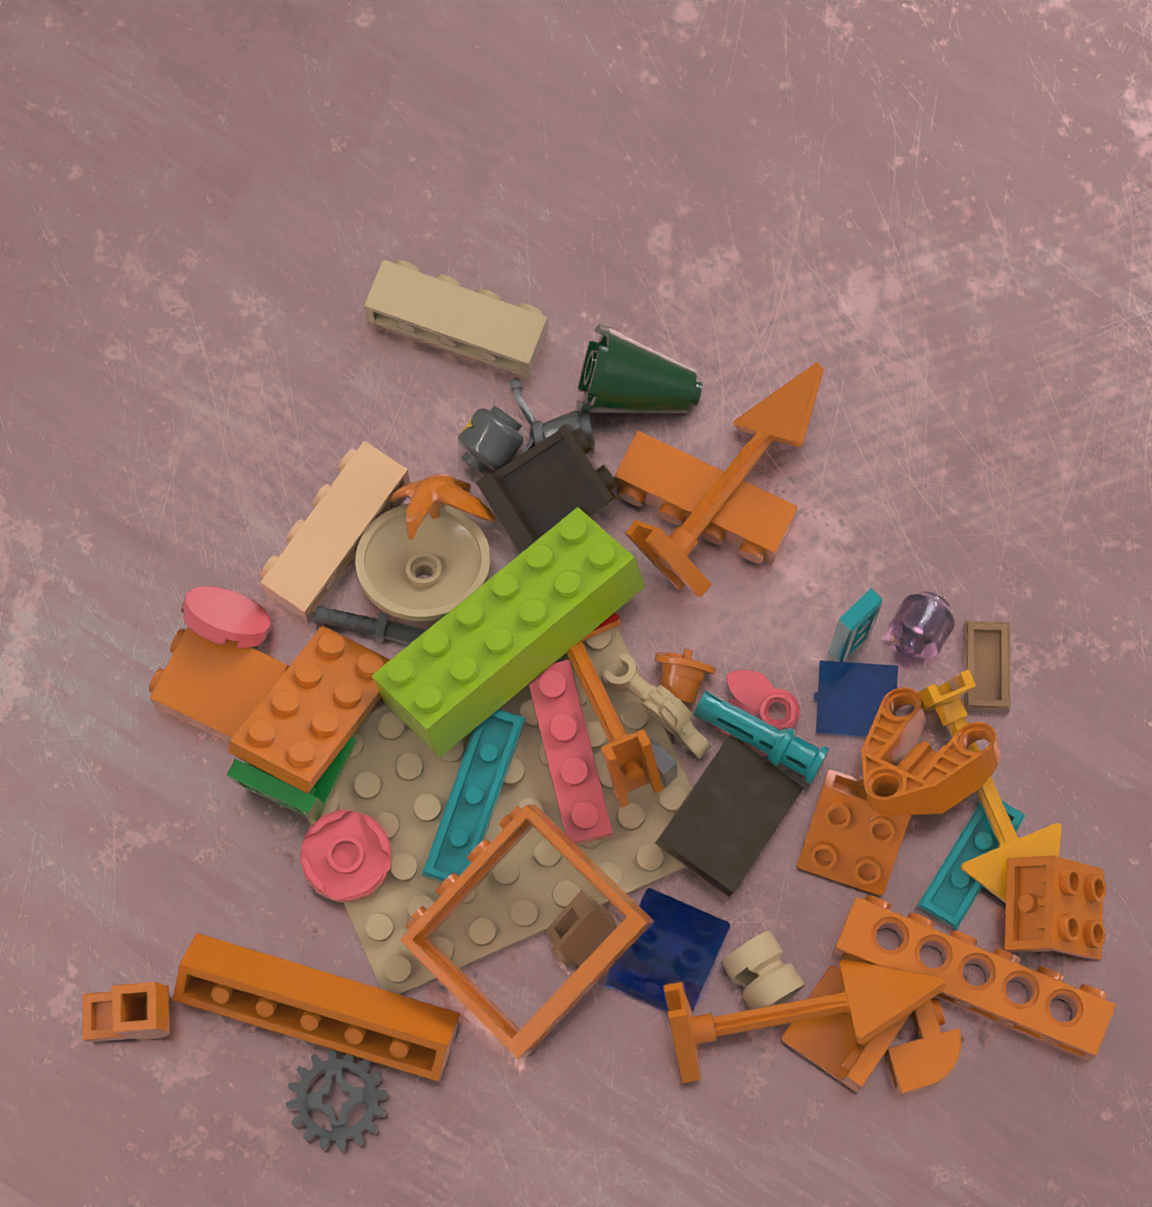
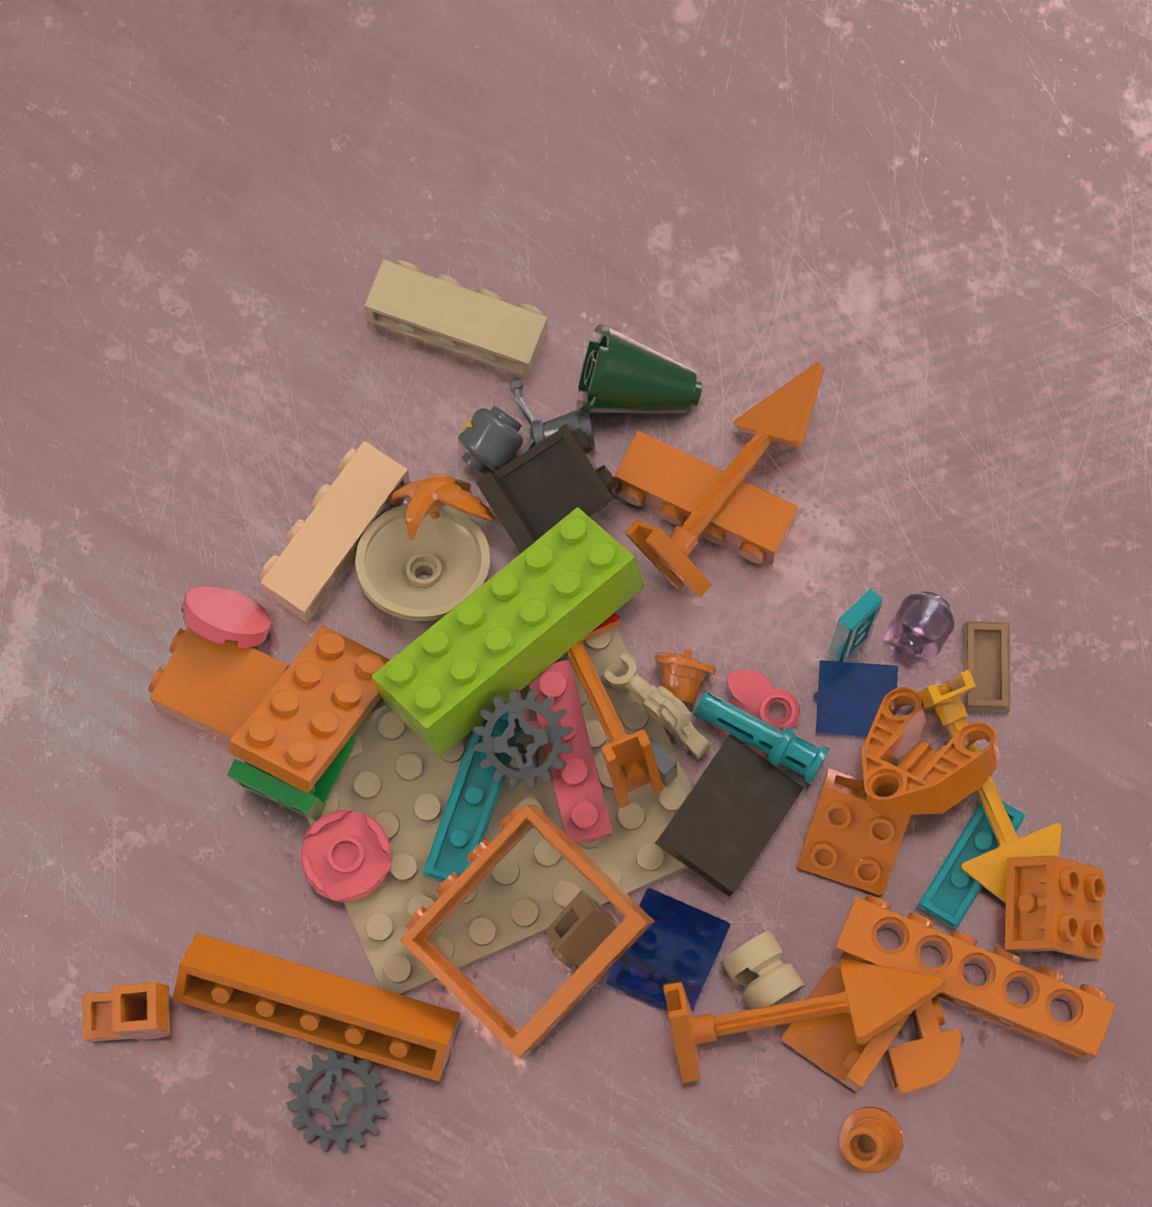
dark grey sword [314,606,426,645] -> none
none -> dark grey gear [473,689,574,789]
none -> orange piece [839,1106,904,1172]

